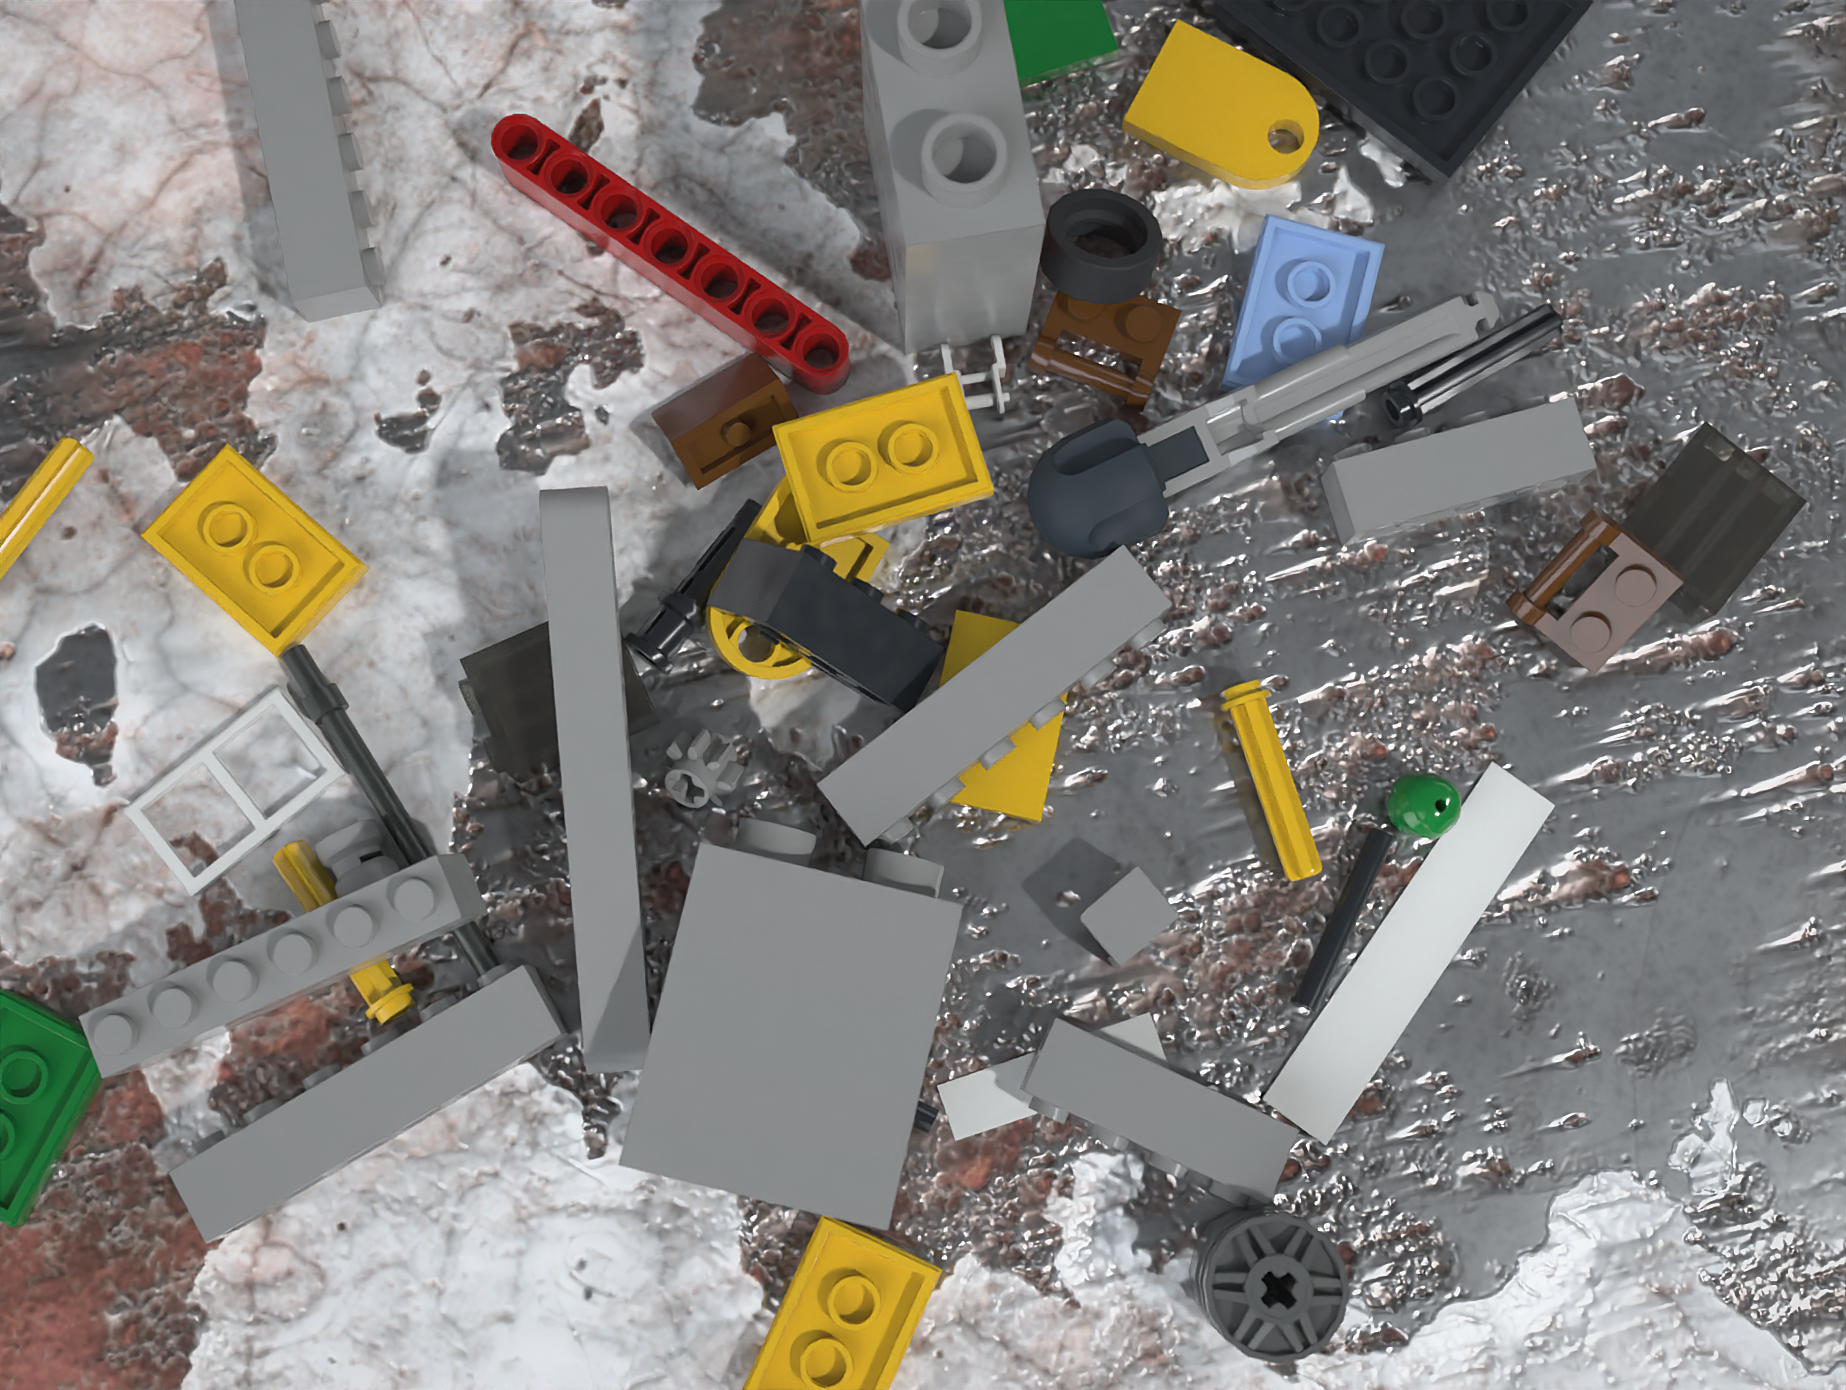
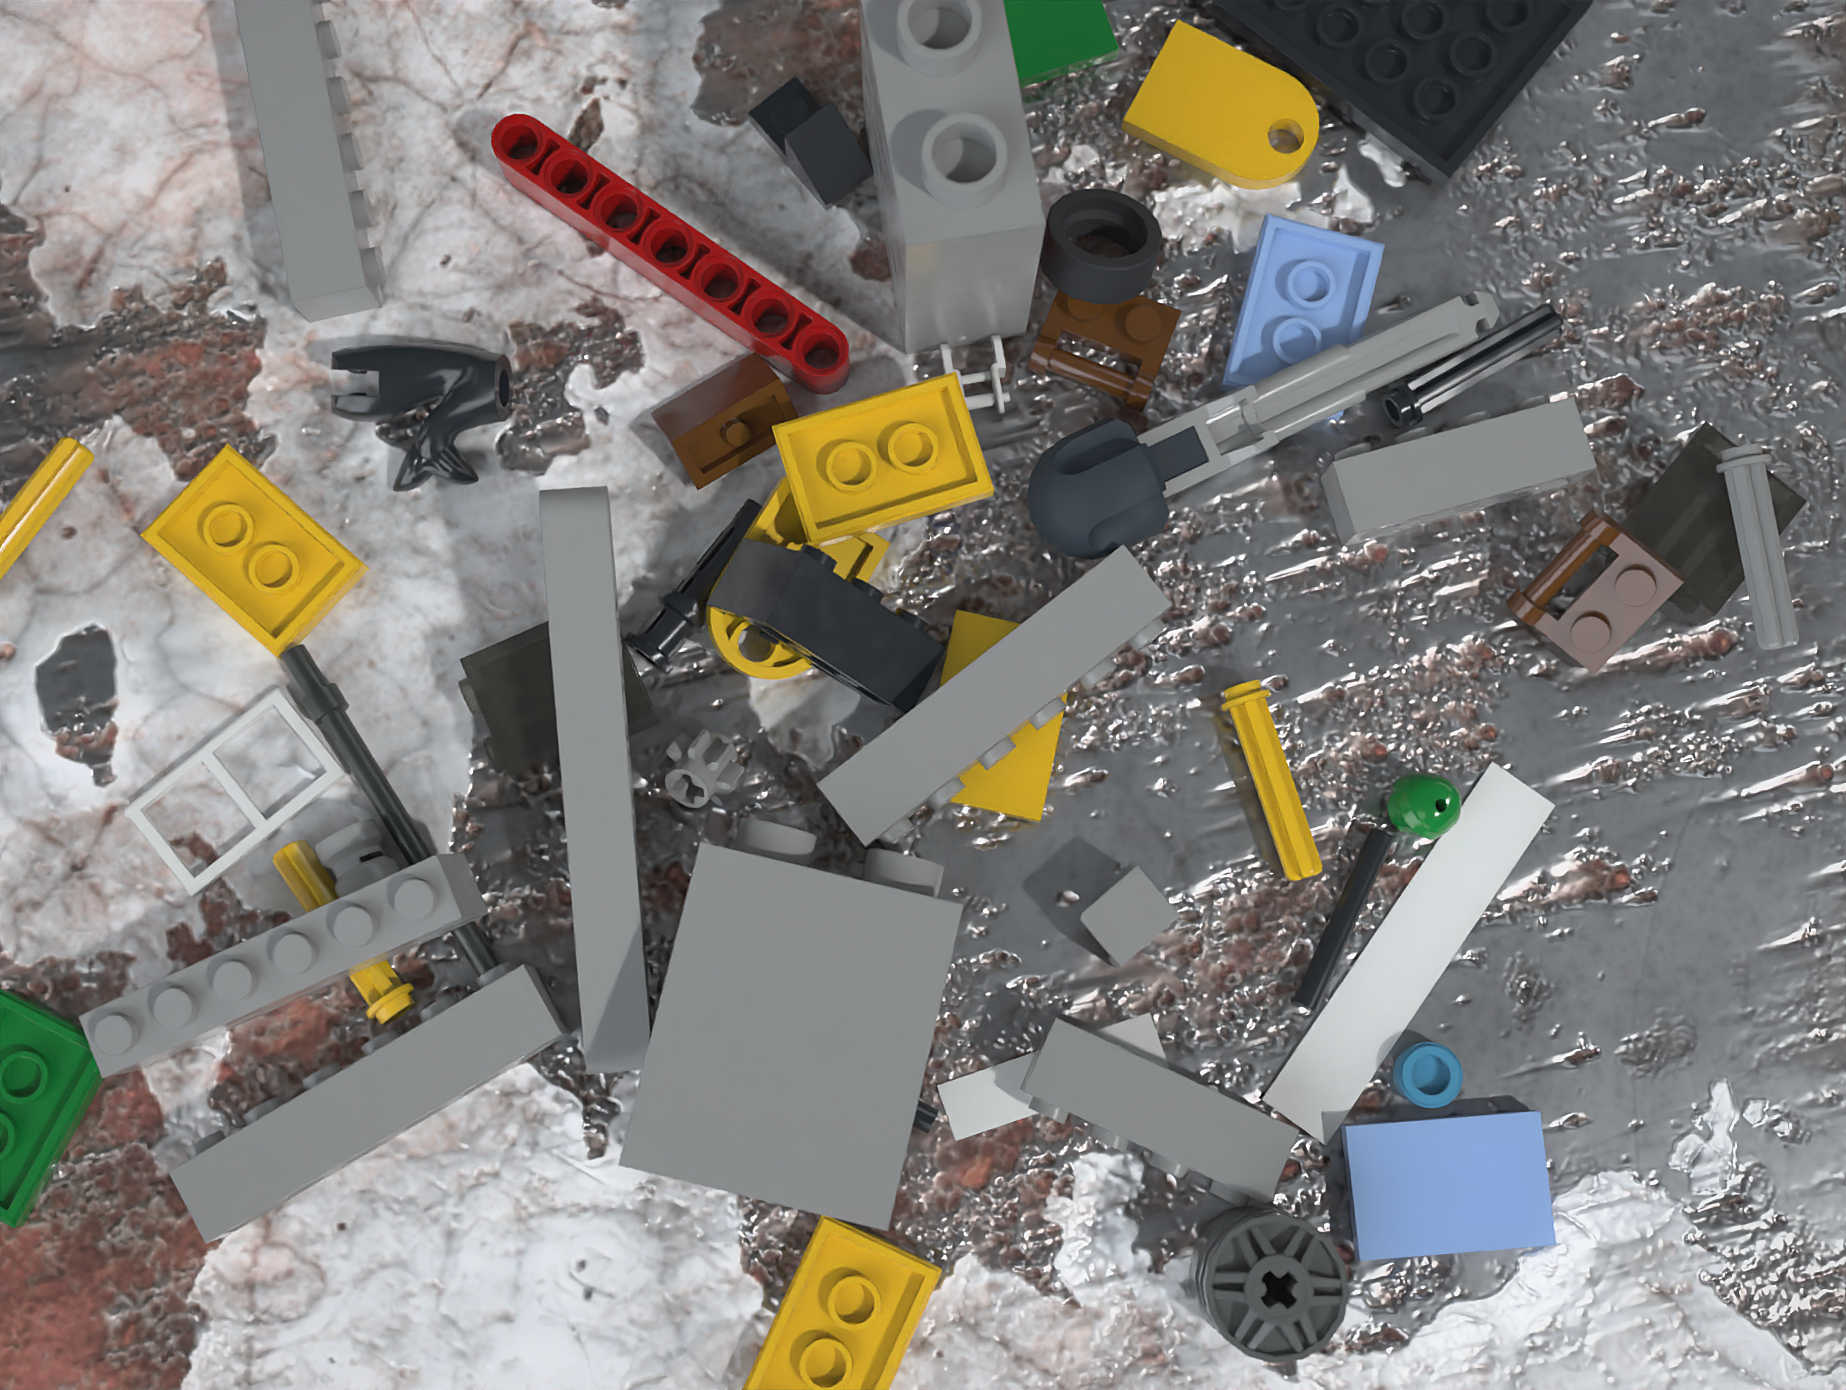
none -> black piece [331,343,513,492]
none -> black slope [748,76,873,211]
none -> light blue tile [1341,1110,1556,1261]
none -> dark azure tile [1393,1042,1463,1108]
none -> light grey axle [1716,443,1799,650]

